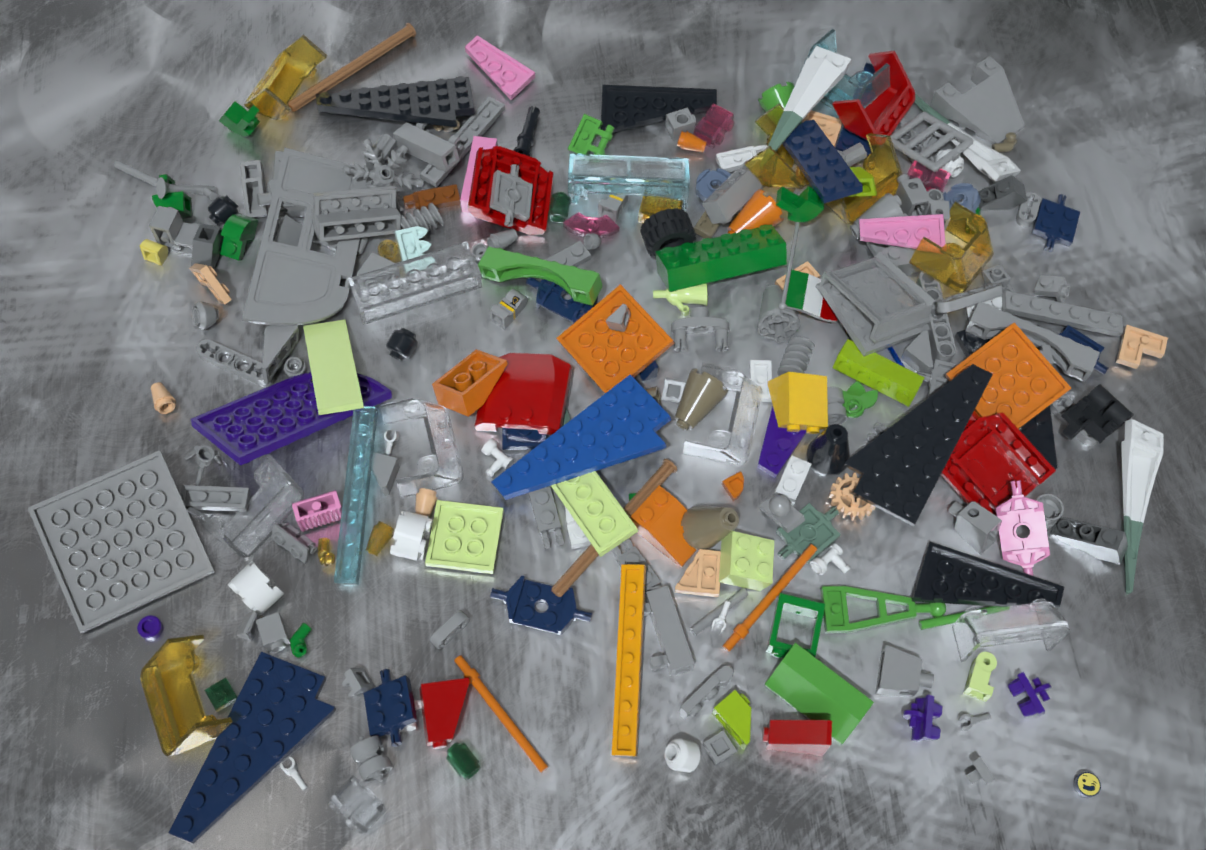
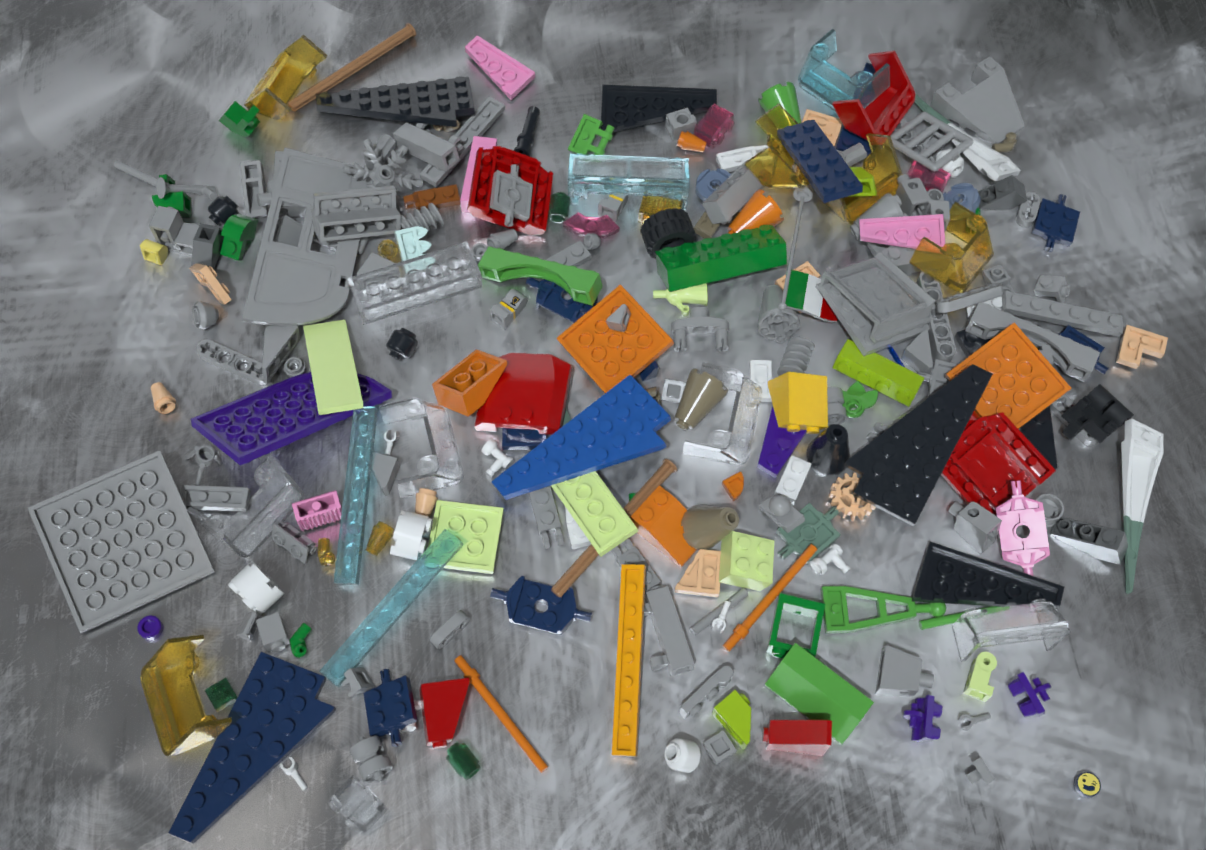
white plate [760,46,851,168] -> none
green brick [776,186,824,222] -> none
none -> clear light blue plate [319,529,463,688]

